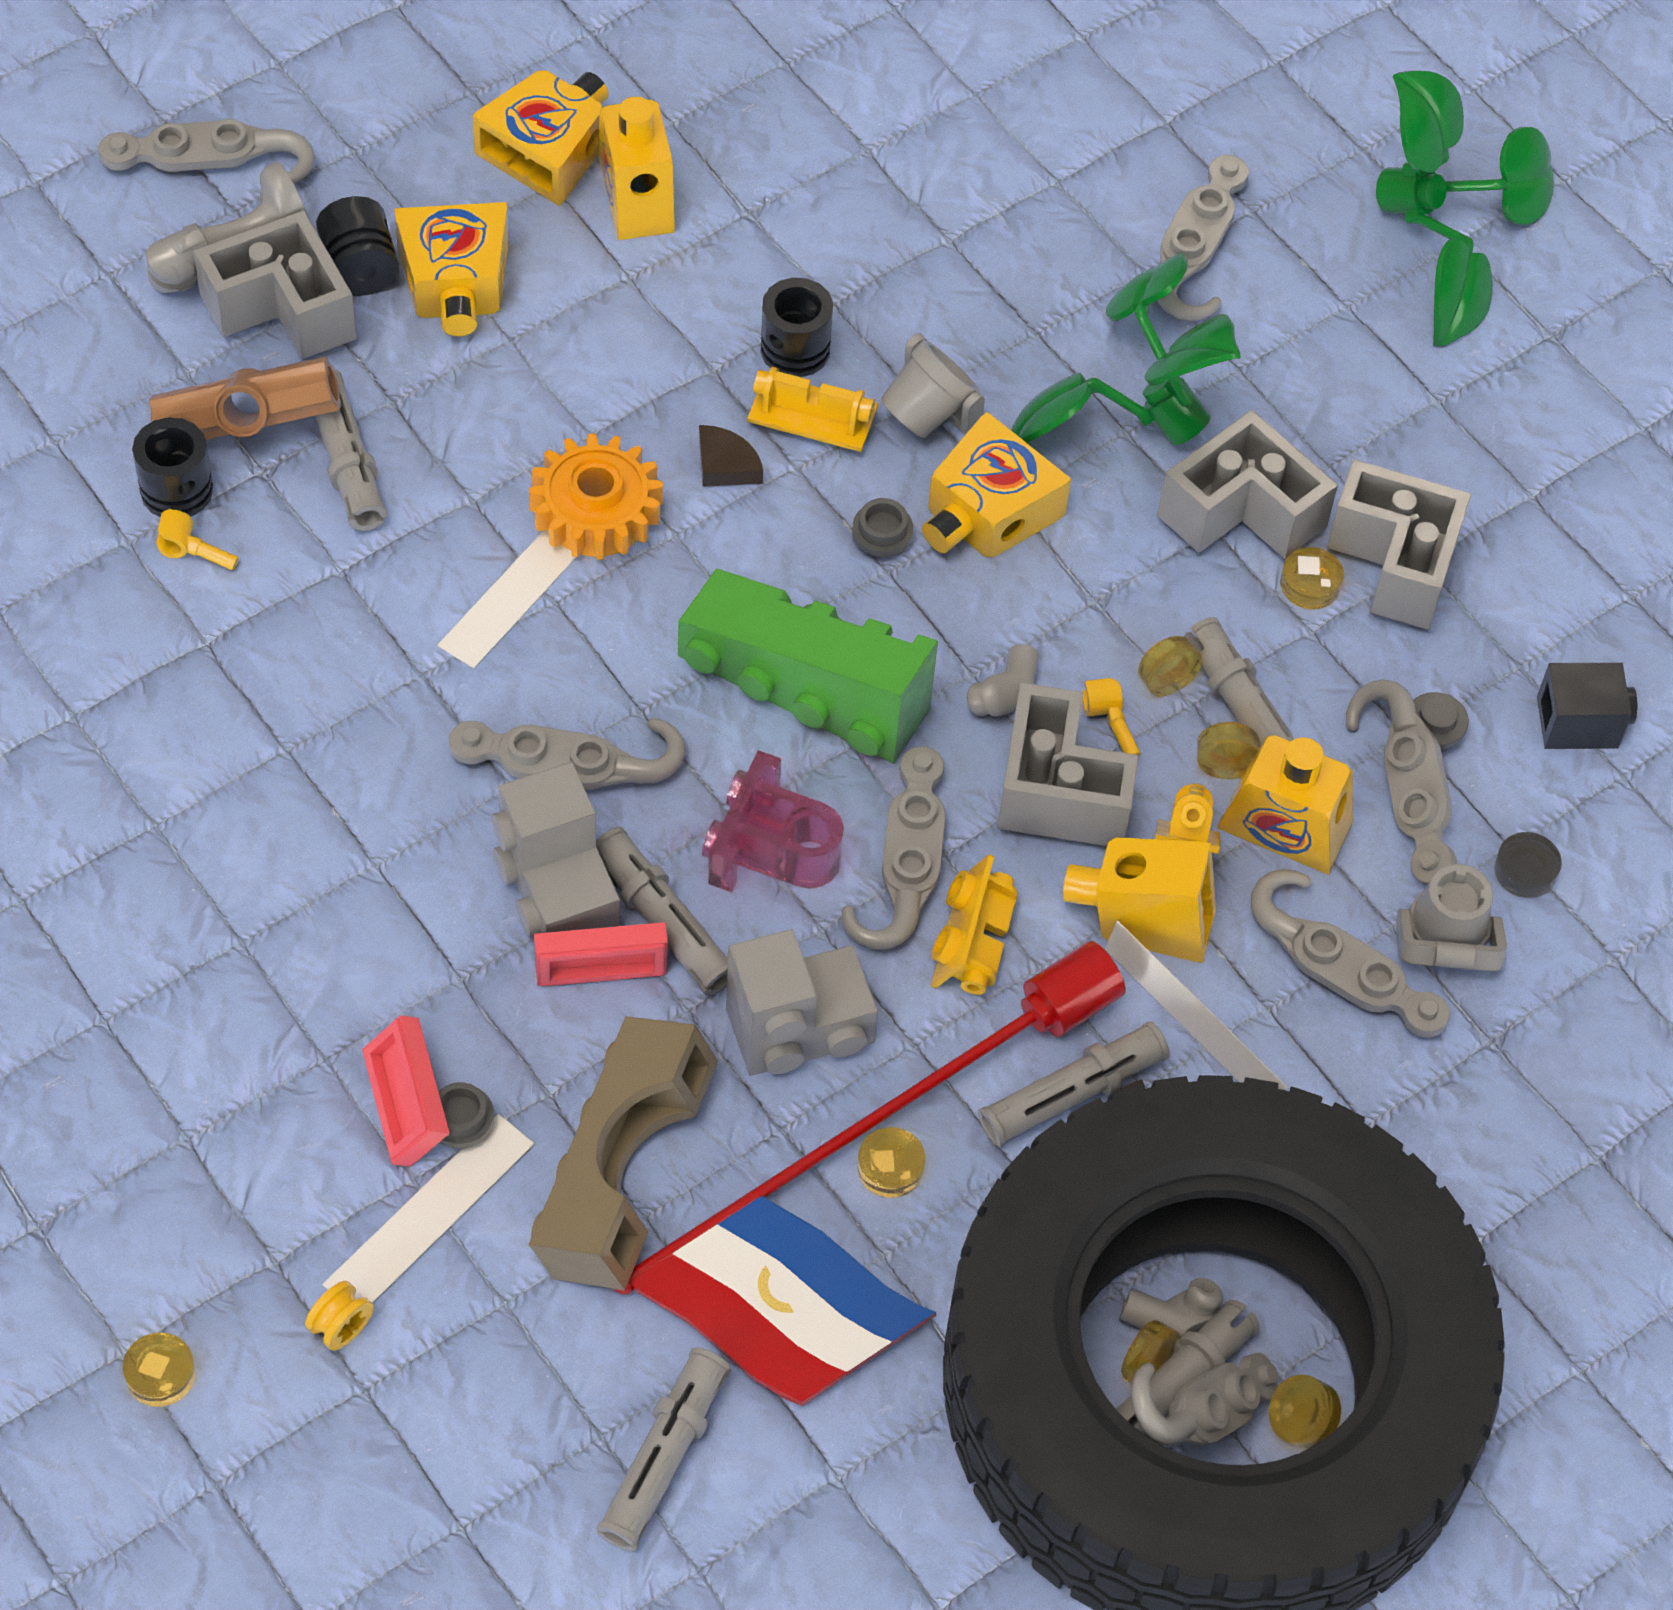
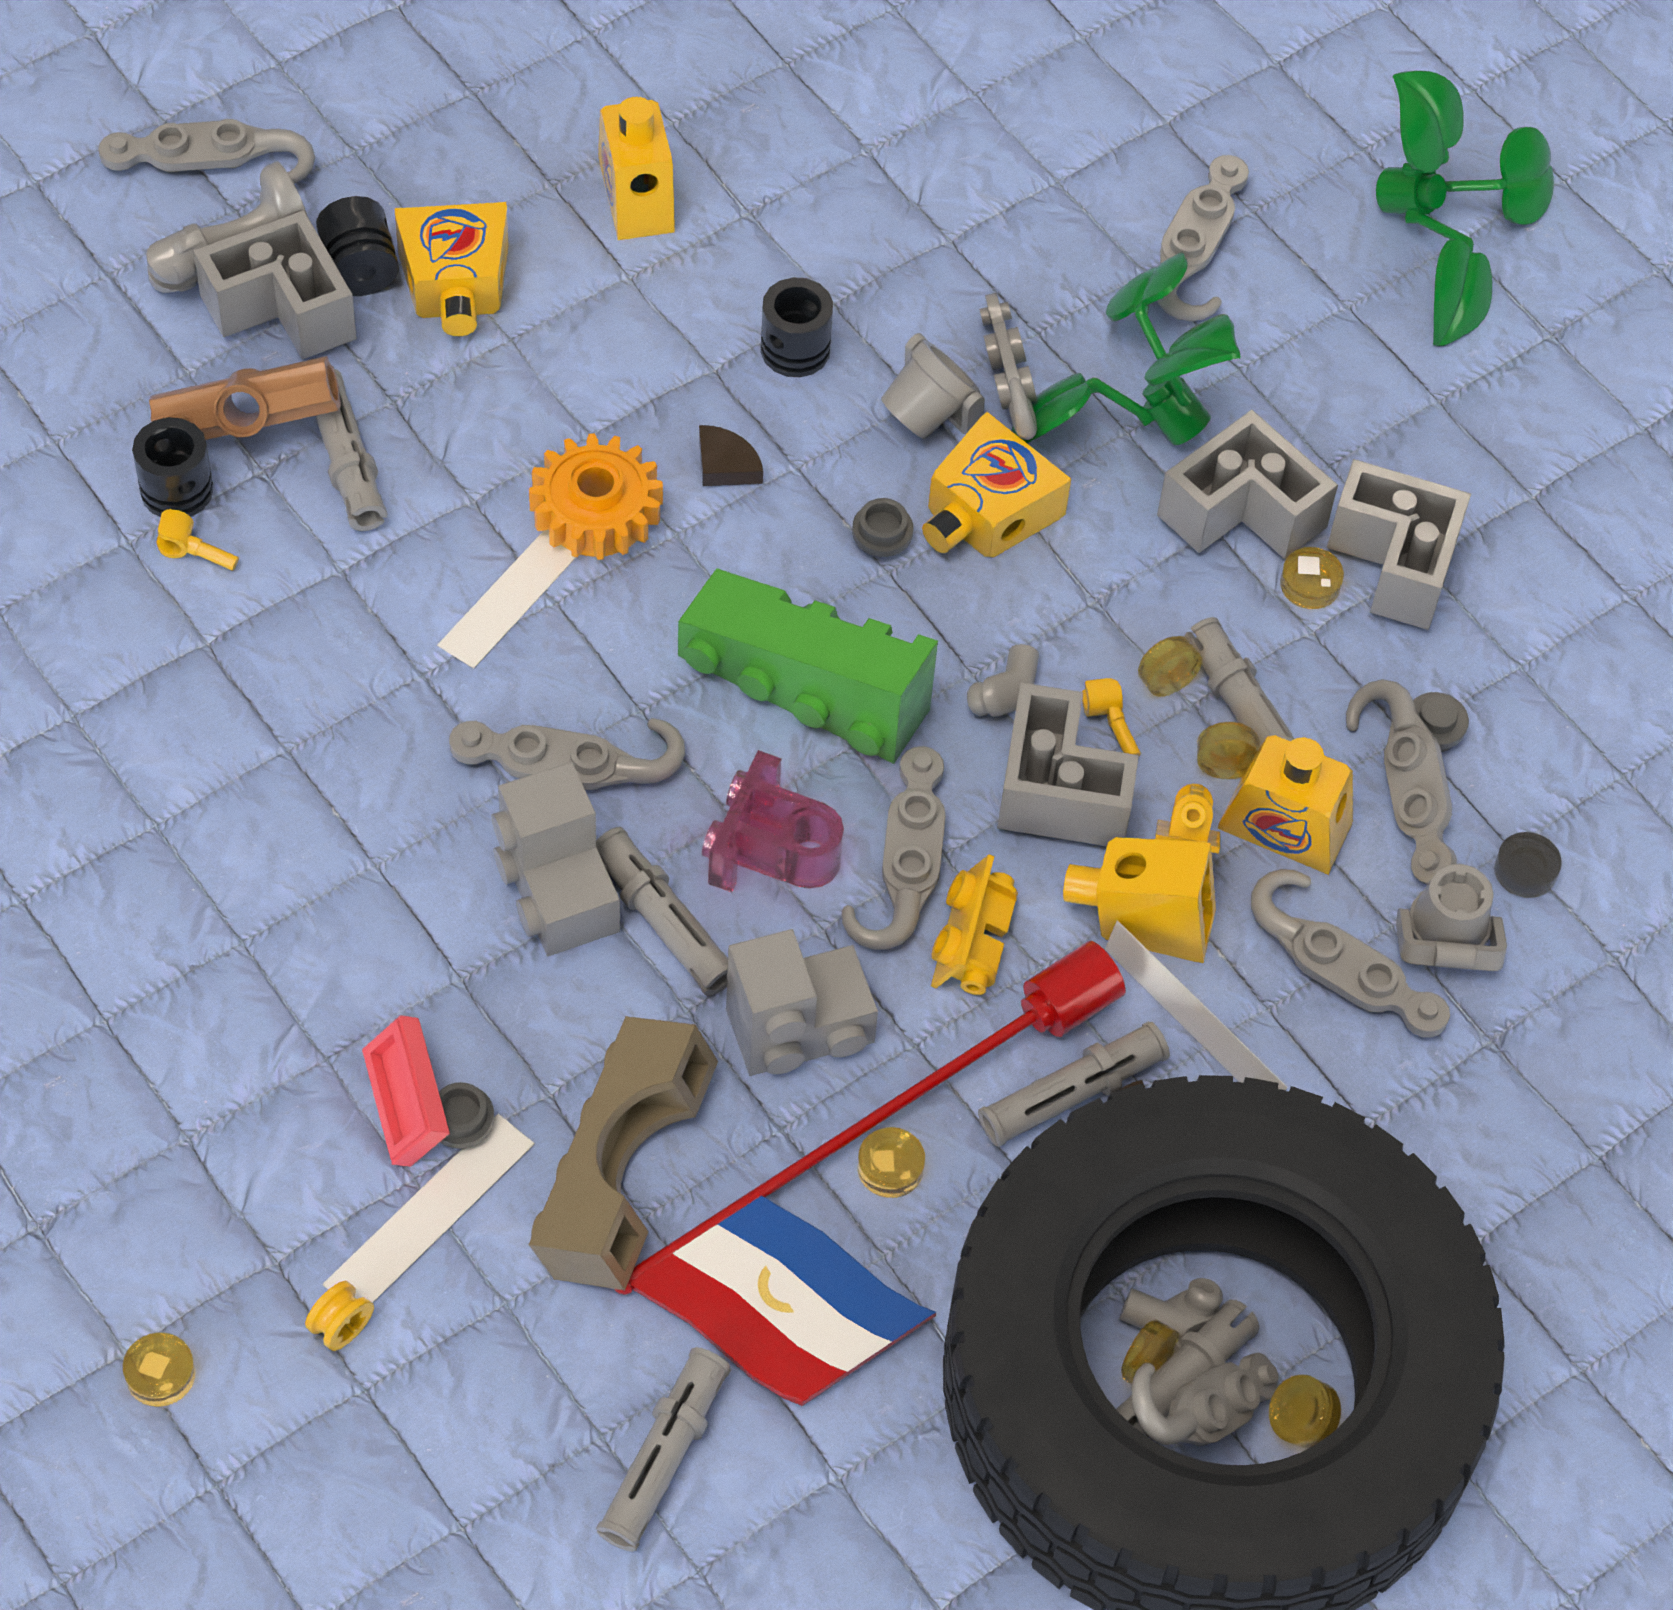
yellow torso [473,70,609,206] -> none
coral tile [534,922,668,987] -> none
yellow hinge [747,367,879,452] -> none
black brick [1537,663,1638,749] -> none
none -> light grey piece [979,293,1037,440]

